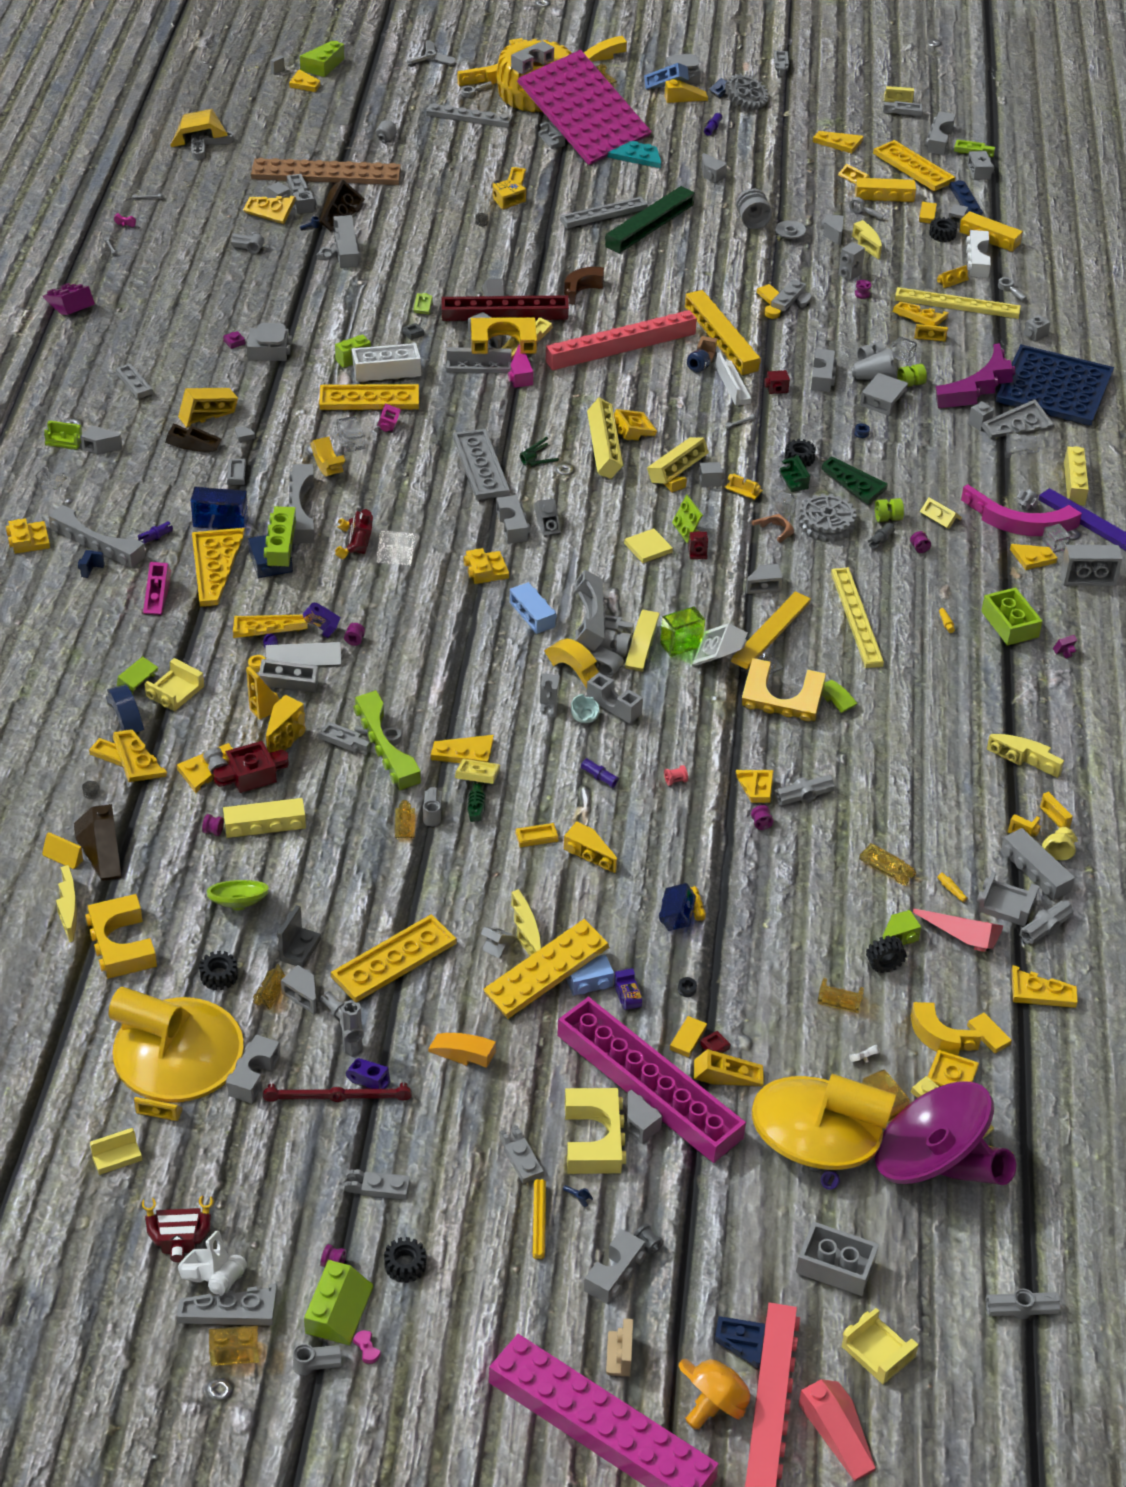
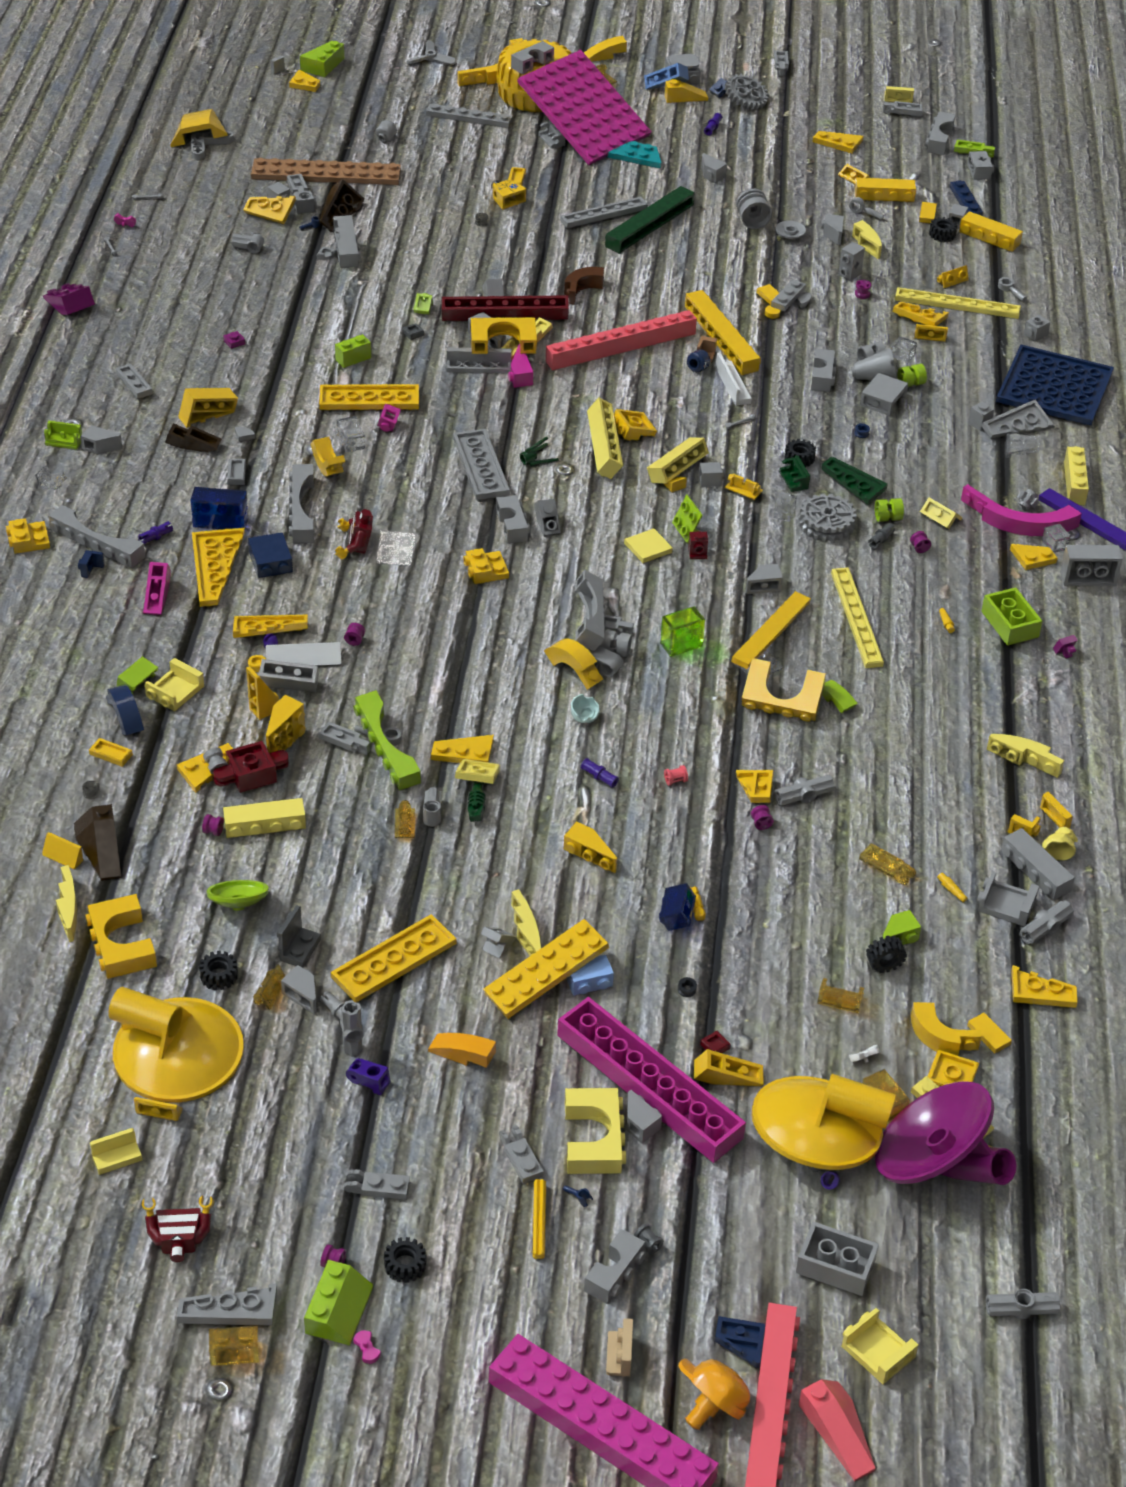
yellow wing [113,730,167,782] -> none
white piece [178,1231,247,1296] -> none
light grey arch [226,1035,281,1104] -> none
light grey brick [247,323,292,361] -> none
dark red piece [263,1082,412,1102] -> none
lime brick [264,506,296,566] -> none
light grey piece [293,1344,341,1376] -> none
dark purple leg [303,602,341,638] -> none
white slope [352,343,421,382] -> none
light grey piece [461,81,493,98] -> none
light blue brick [509,582,557,634] -> none
yellow tile [515,823,558,847] -> none
light grey hinge [540,673,560,717] -> none
light grey arch [586,672,643,724] -> none
dark purple leg [614,968,642,1010] -> none
light yellow slope [625,610,660,672] -> none
yellow tile [670,1016,707,1058] -> none
white slope [693,623,747,666] -> none
nougat helmet [751,514,795,543] -> none
dark red brick [764,370,790,394] -> none
yellow plate [873,140,956,191] -> none
coral wedge [913,909,1003,952] -> none
magenta arch [936,343,1015,408] -> none
white arch [966,230,991,278] -> none

